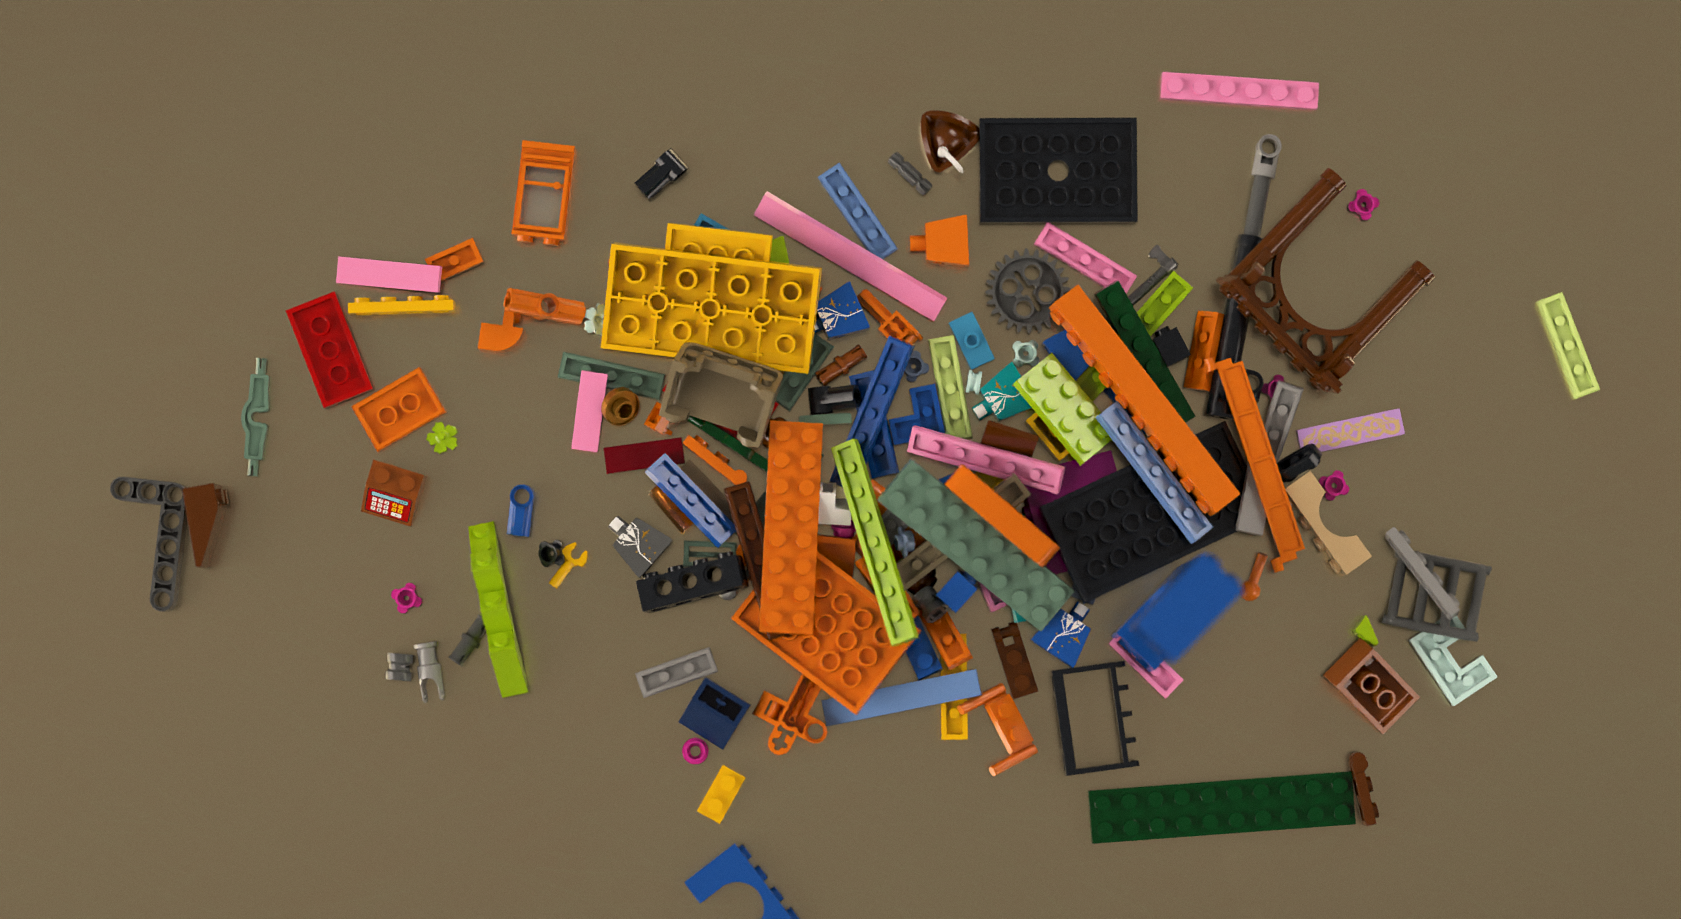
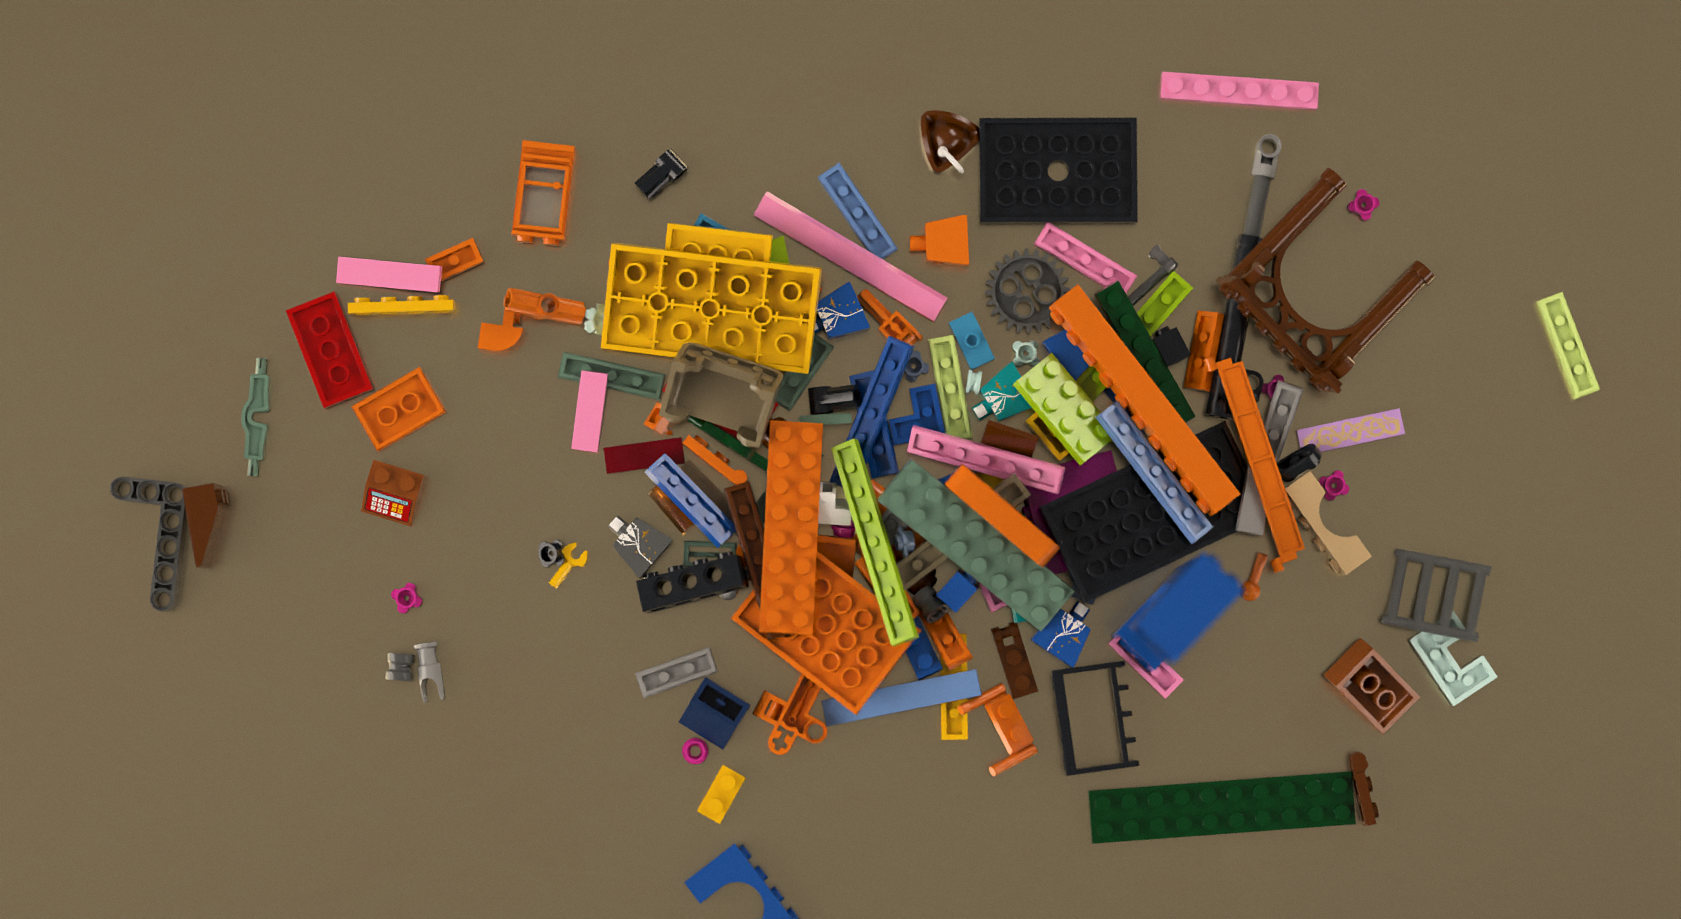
lime plant [426,422,458,454] -> none
dark grey pin [448,614,486,667] -> none
lime arch [468,521,528,698] -> none
blue piece [507,484,535,537] -> none
pearl gold plate [601,387,640,426] -> none
dark orange pin [815,344,867,386] -> none
dark grey axle [888,152,932,195] -> none
lime slope [1352,615,1379,647] -> none
light grey plate [1385,527,1460,621] -> none

